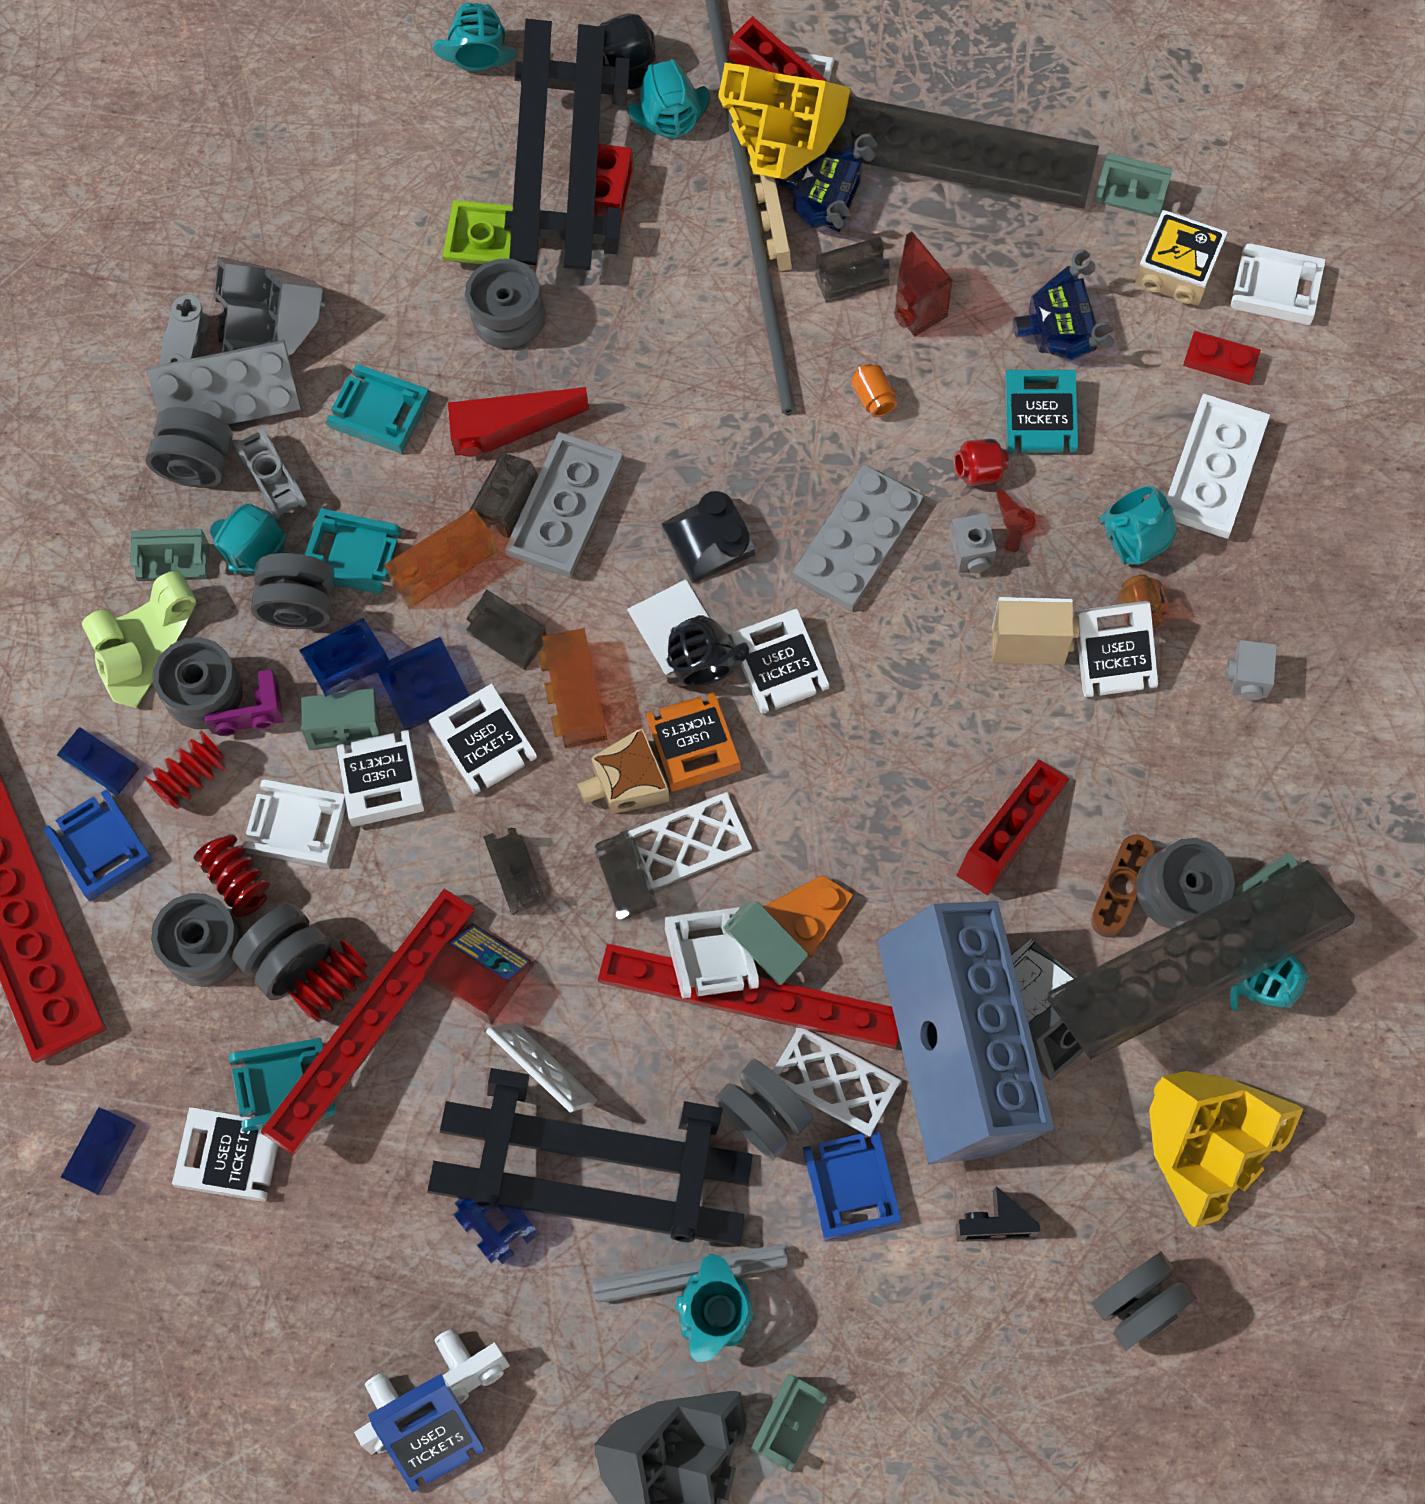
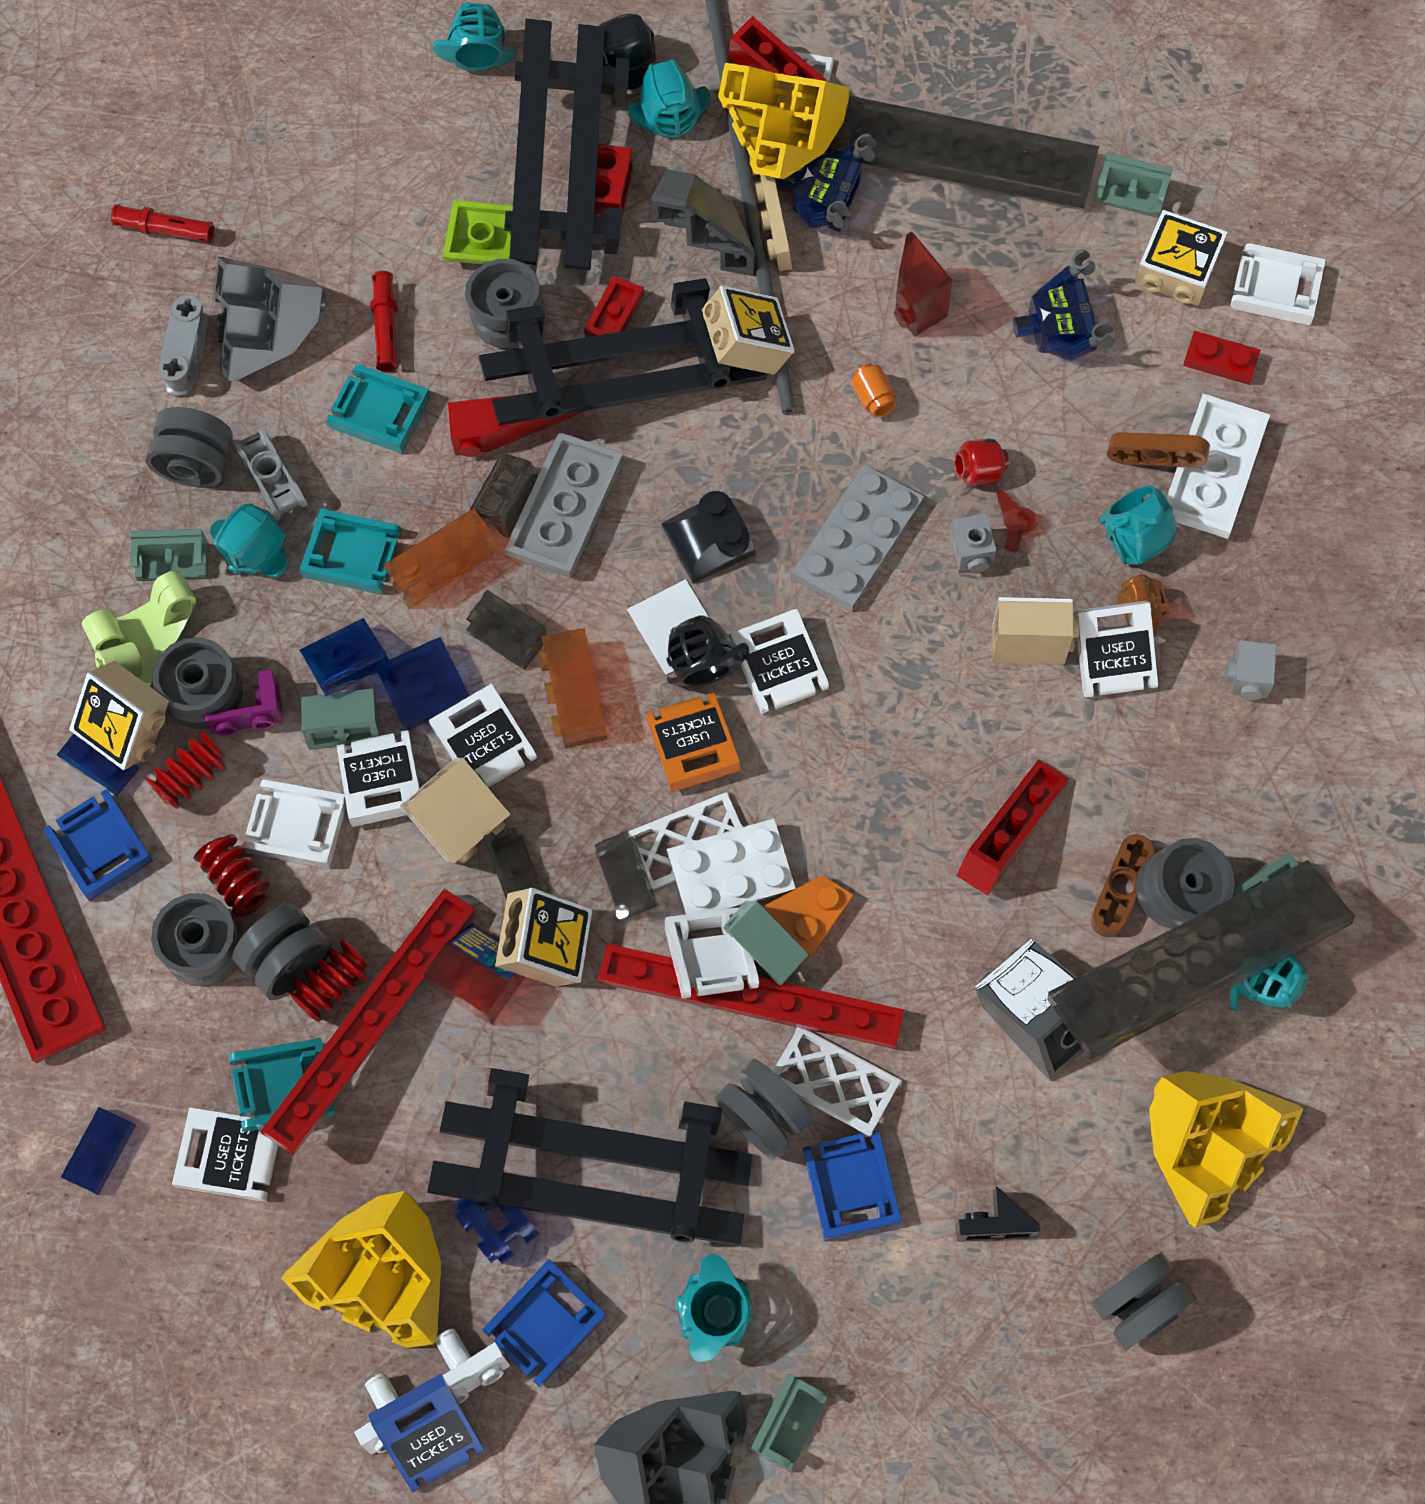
light grey plate [146,340,301,425] -> none
dark grey wheel [251,553,335,629] -> none
white window [486,1023,598,1113] -> none
torso [577,728,670,814] -> none
light grey axle [592,1244,788,1303] -> none
clear smoke hinge [815,237,890,303] -> none
sand blue piece [877,901,1055,1165] -> none
container [1004,370,1078,453] -> none
none -> piece [69,661,169,770]
none -> red pin [111,204,215,243]
none -> yellow brick [281,1191,441,1348]
none -> red pin [370,271,398,372]
none -> tan piece [400,758,511,863]
none -> black fence [478,278,767,426]
none -> blue container [482,1259,607,1387]
none -> piece [495,888,593,987]
none -> red plate [584,275,644,337]
none -> dark grey brick [651,169,755,276]
none -> white plate [667,819,796,914]
none -> piece [702,285,795,375]
none -> dark orange beam [1107,432,1211,468]

